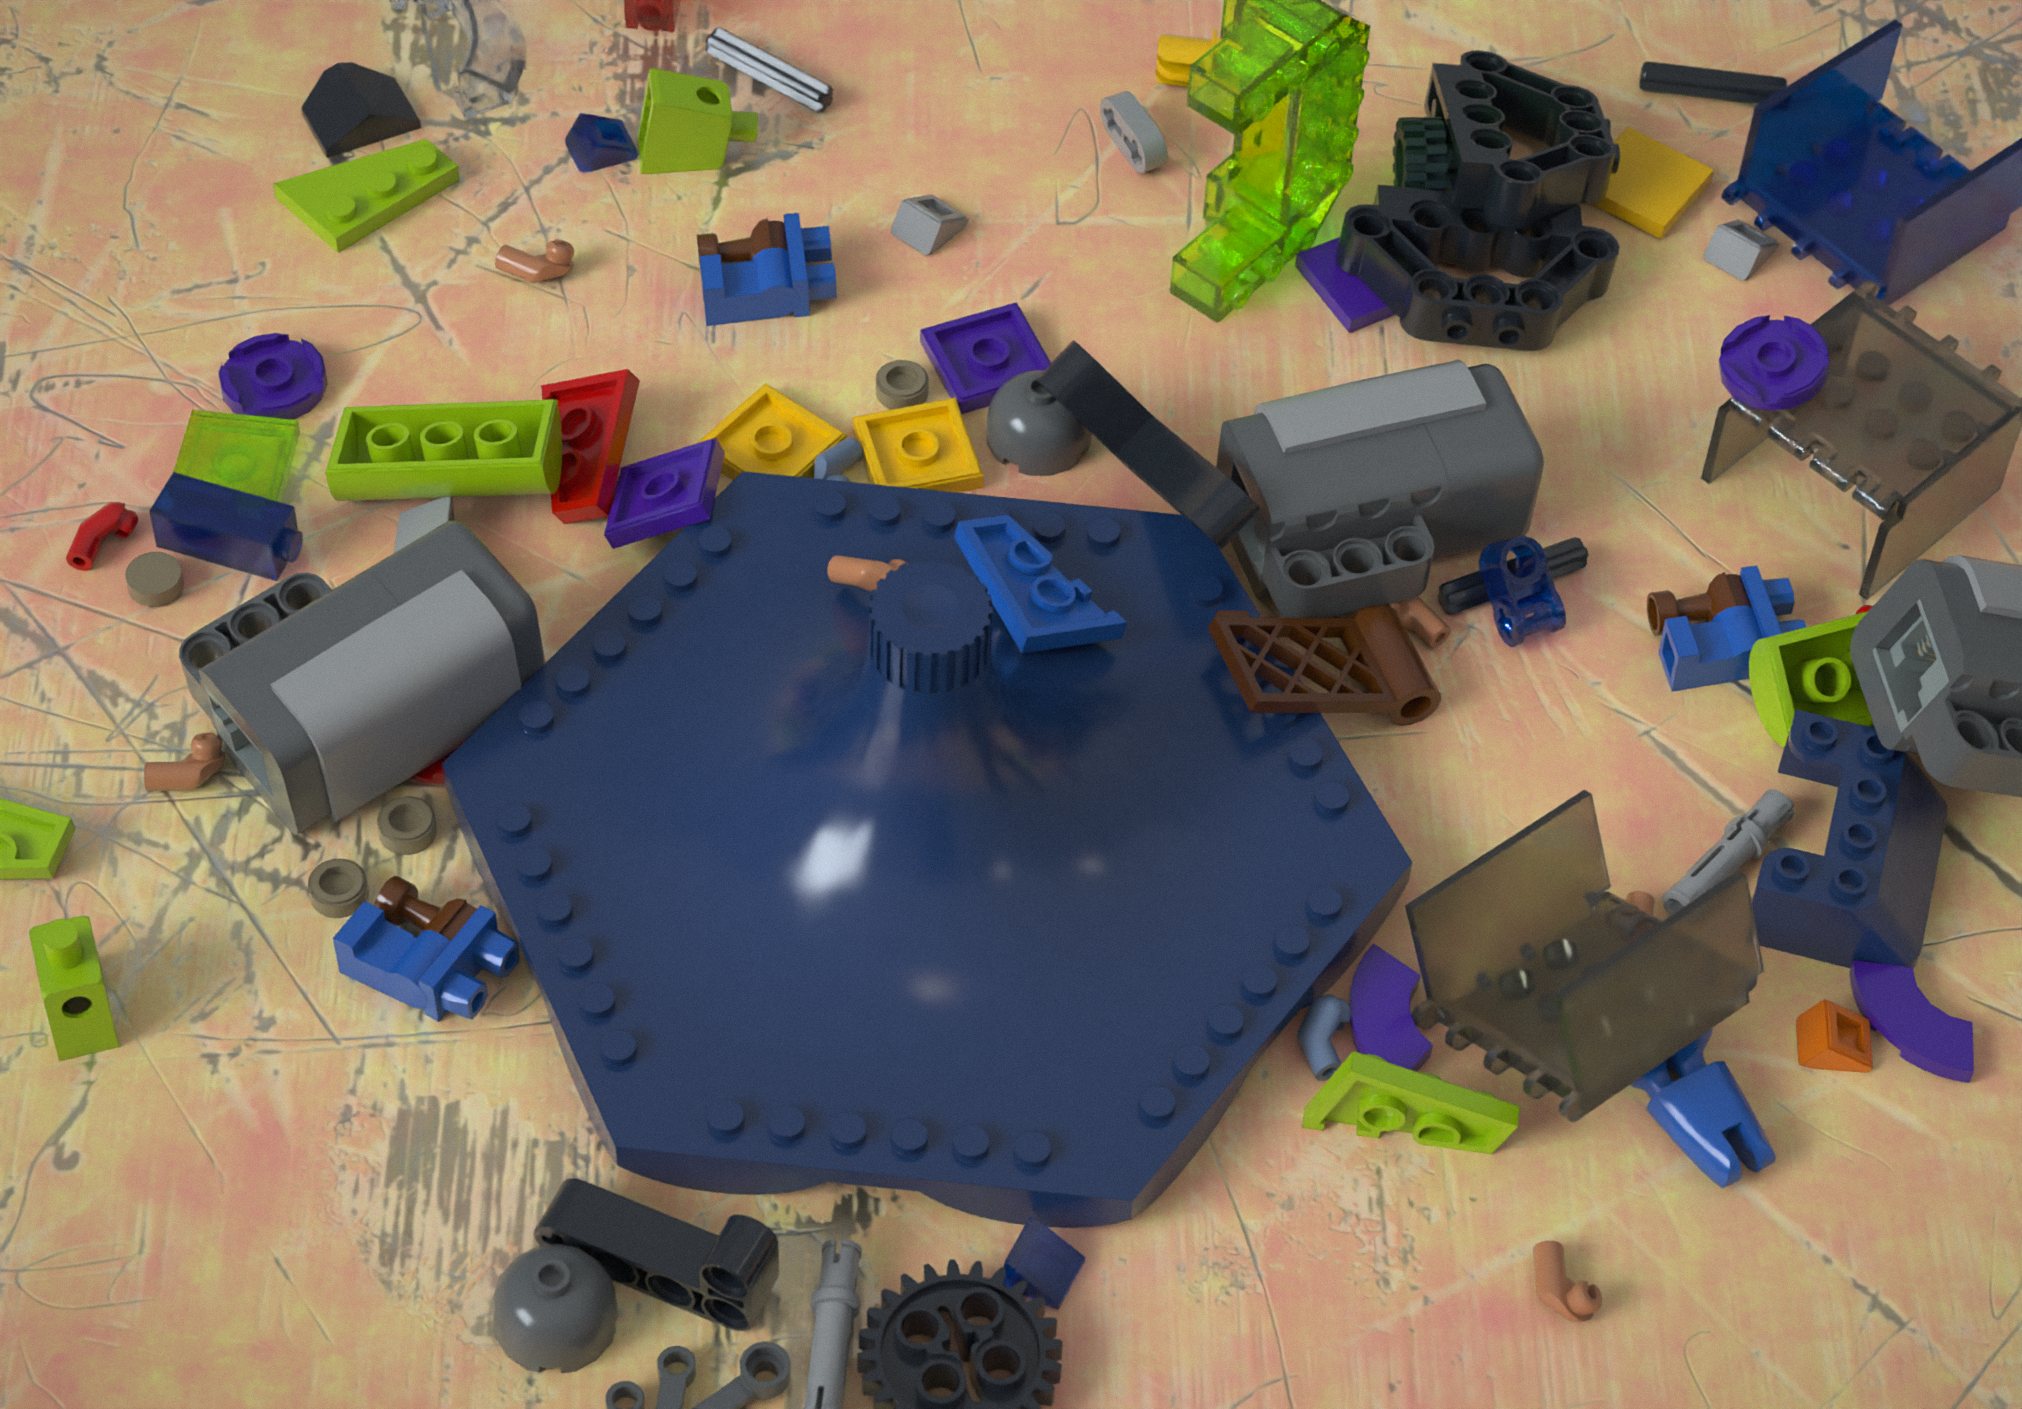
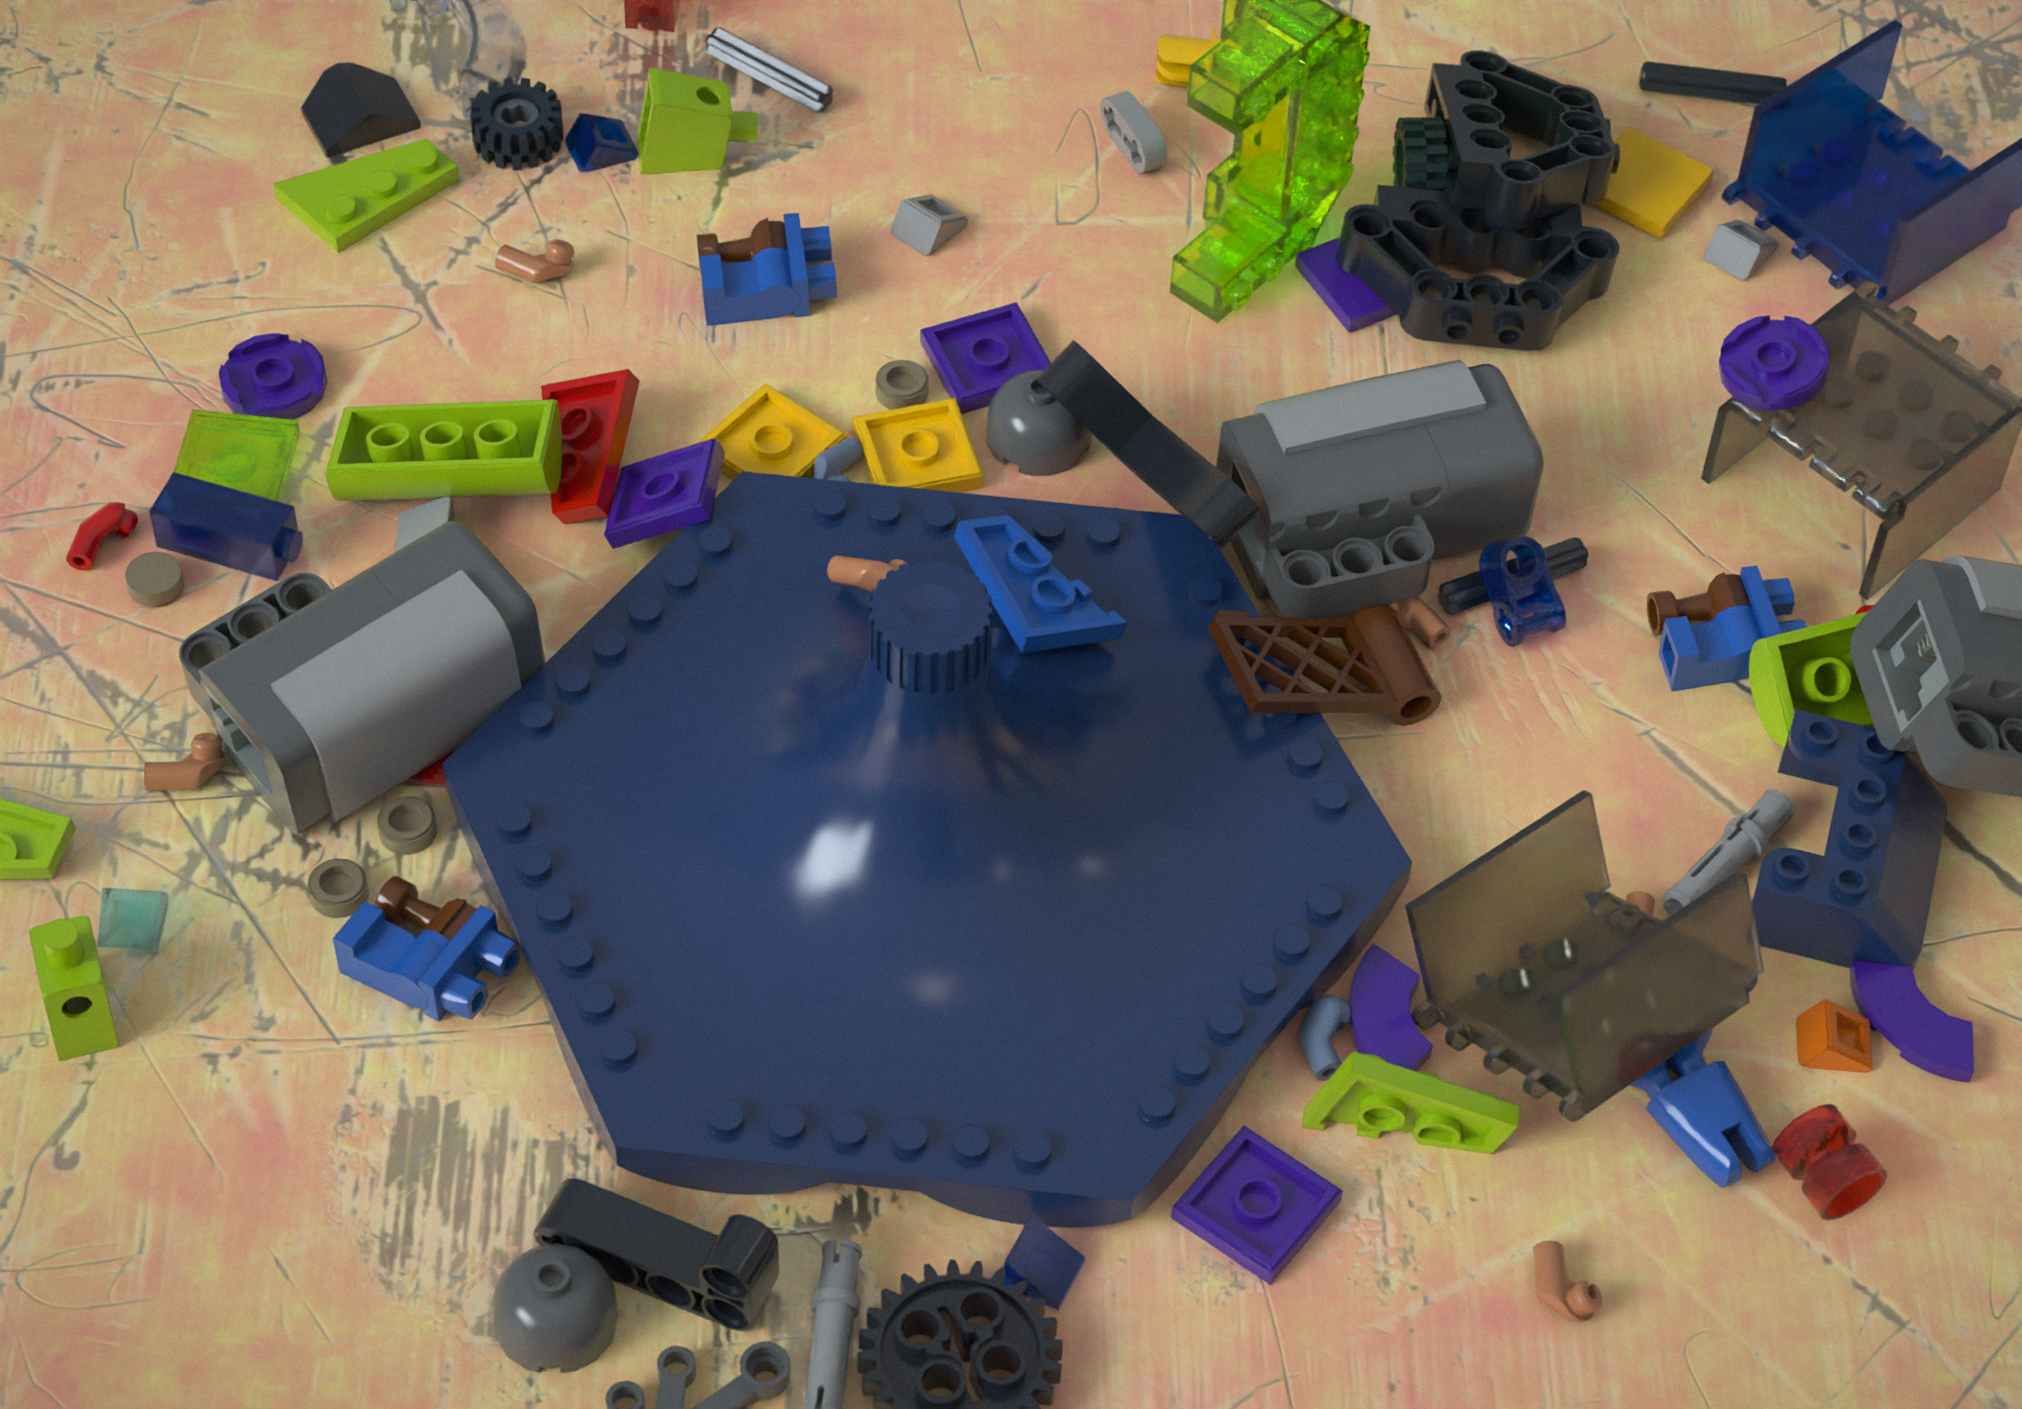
none -> clear light blue slope [97,887,169,951]
none -> black bush [470,77,564,170]
none -> dark purple tile [1171,1125,1343,1285]
none -> clear red wheel [1772,1104,1887,1221]

